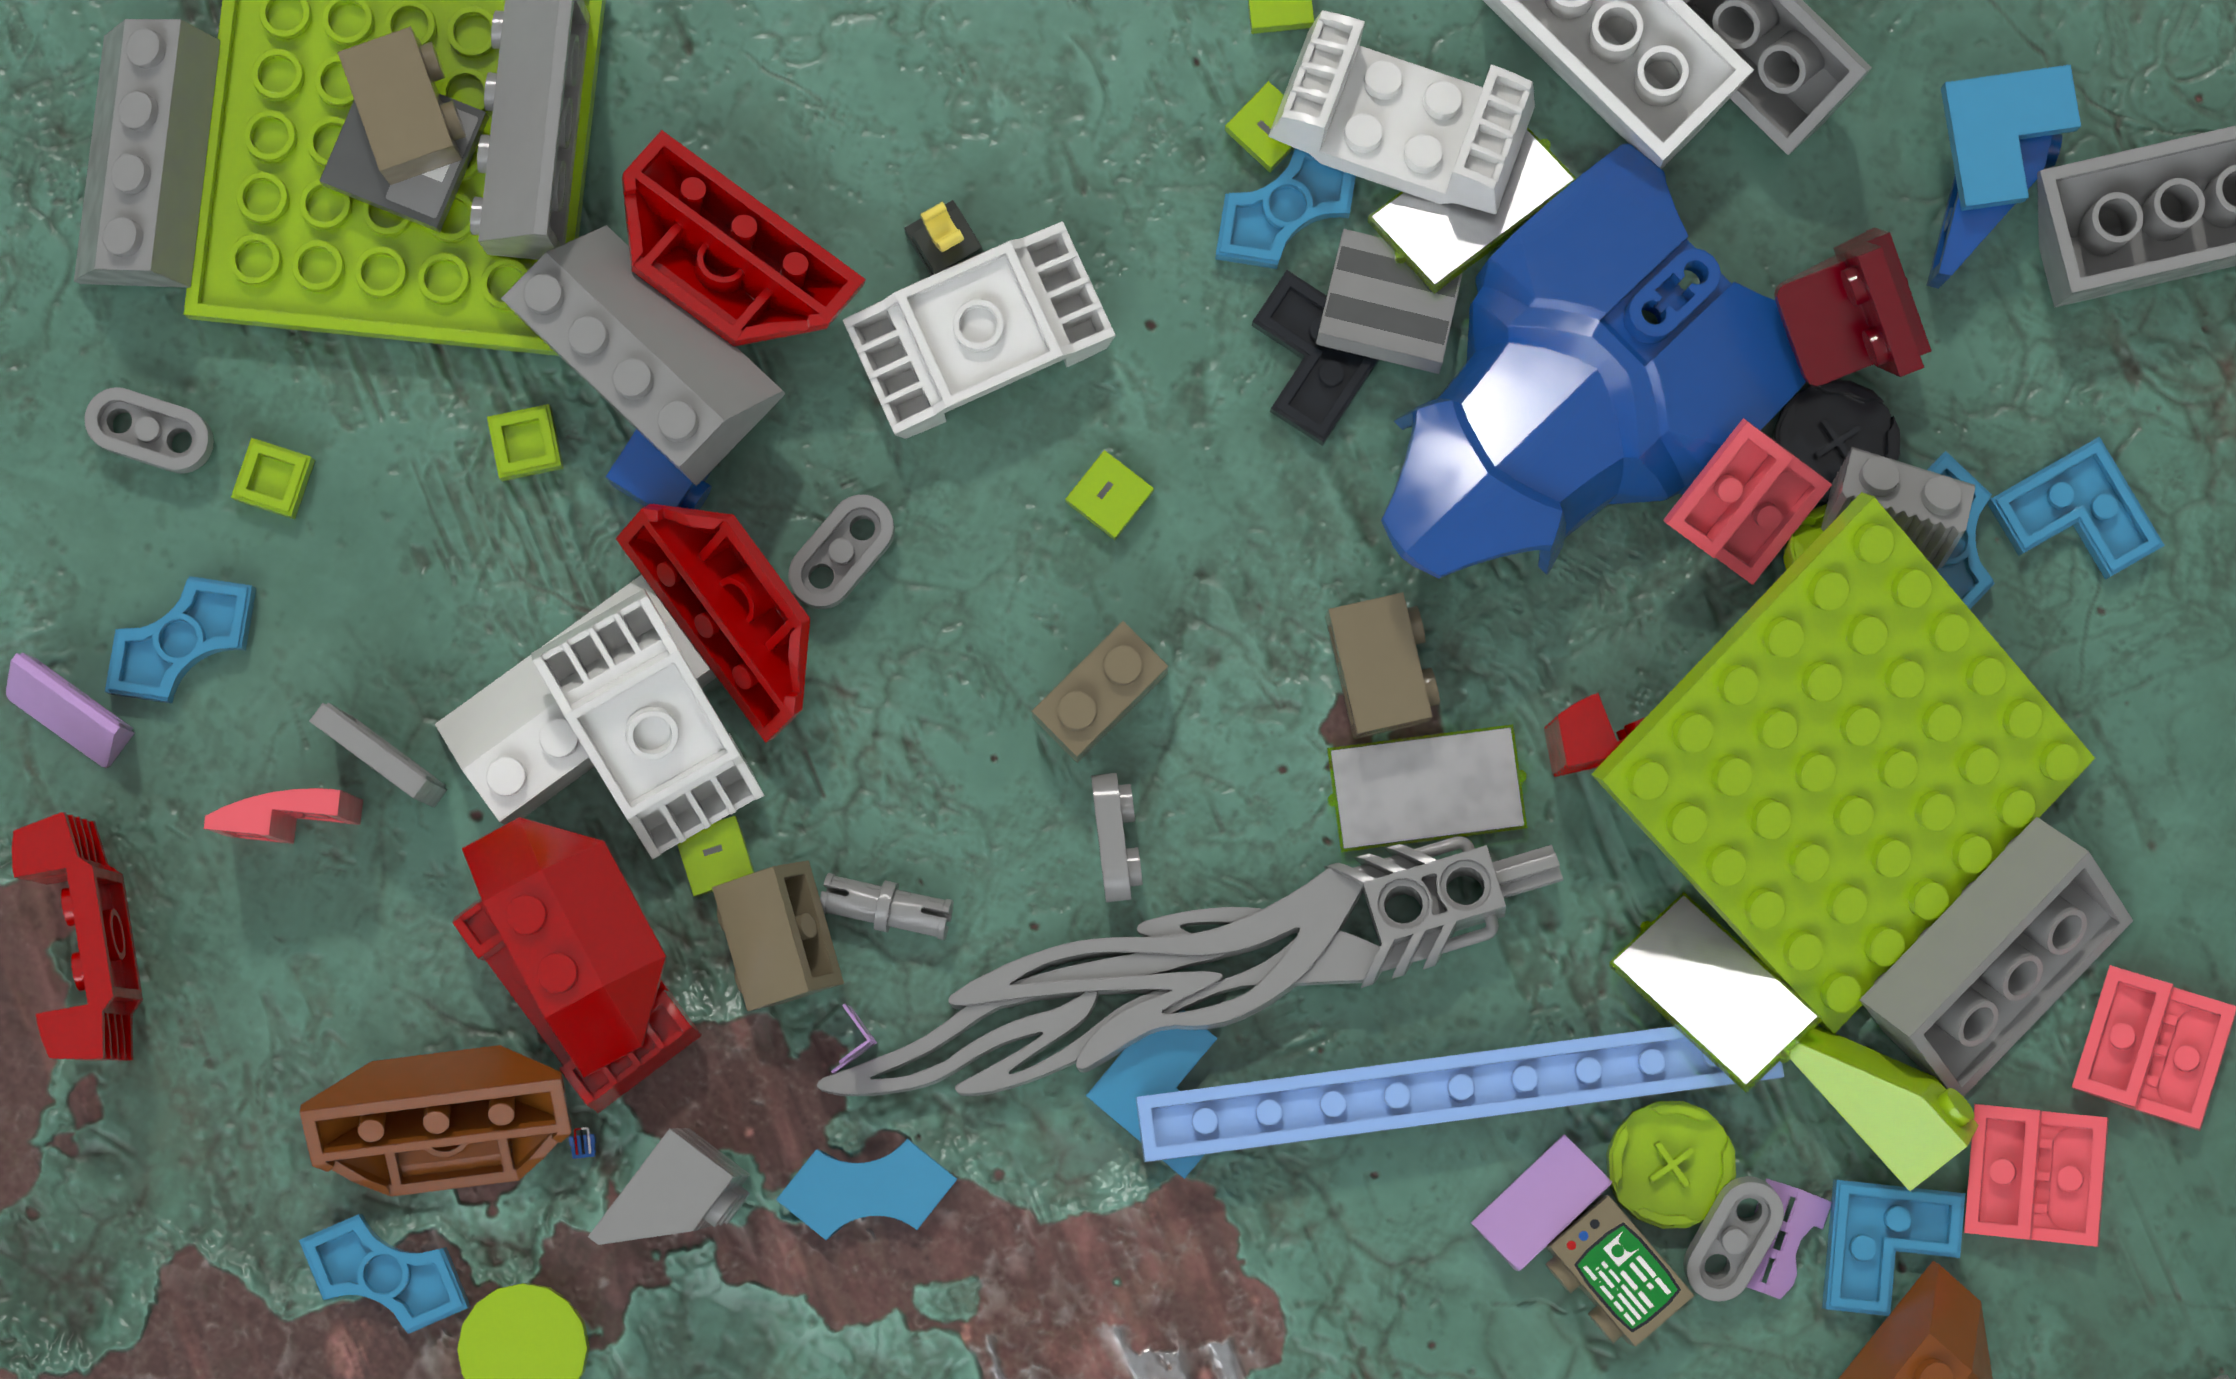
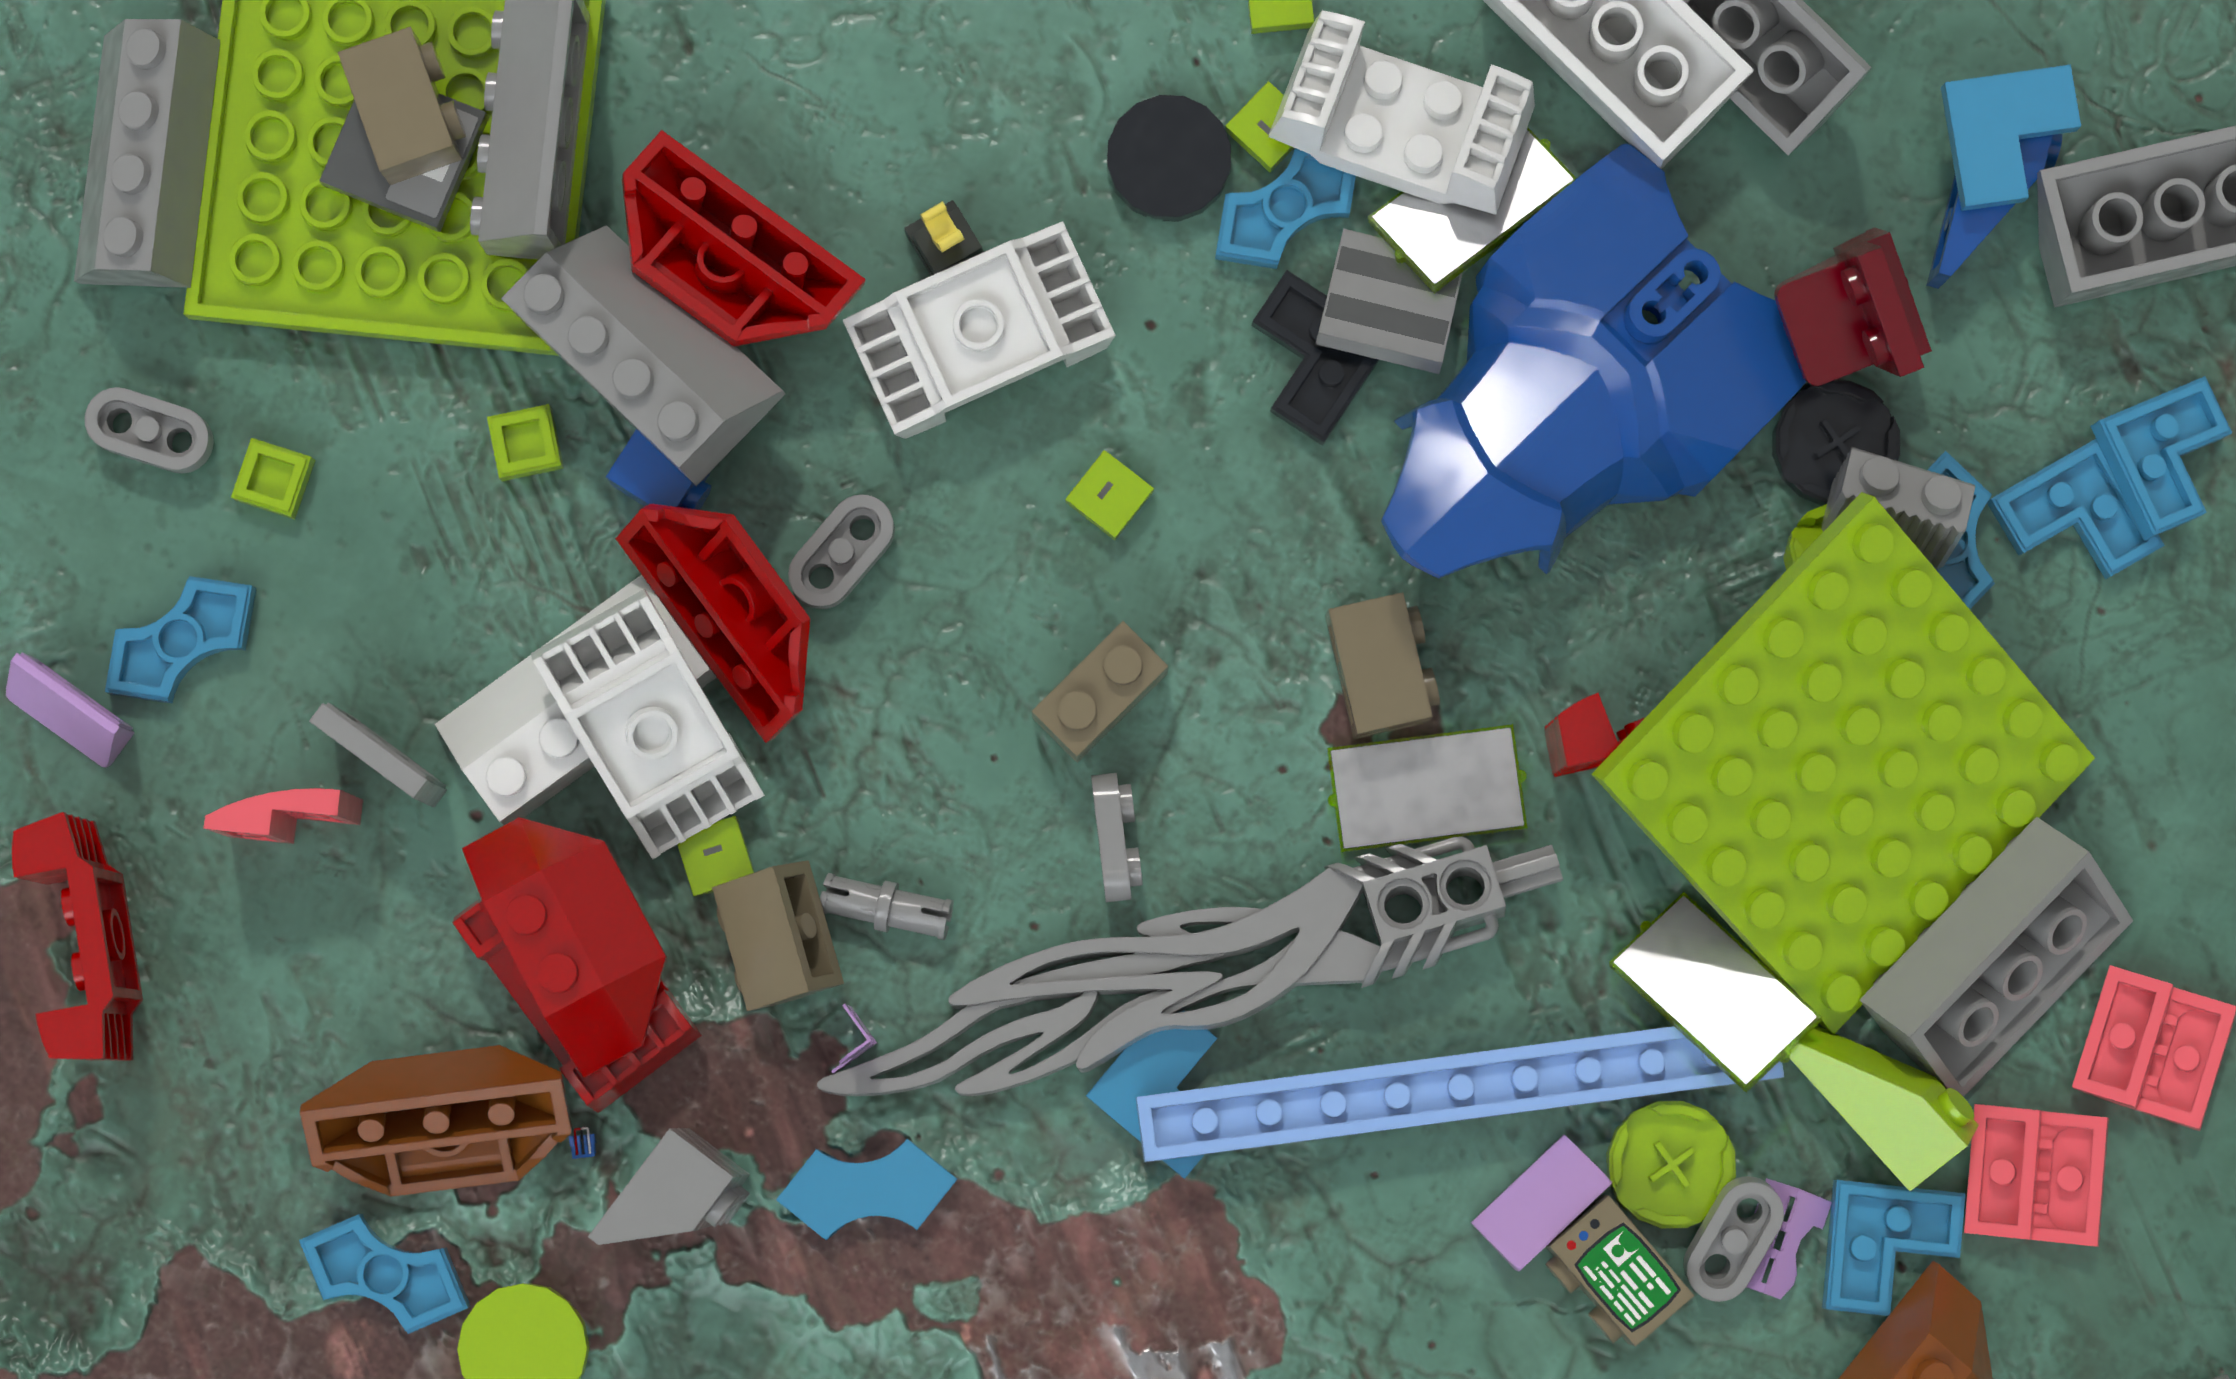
coral slope [1663,418,1832,585] -> none
none -> black tile [1107,95,1231,222]
none -> dark azure tile [2090,376,2232,541]

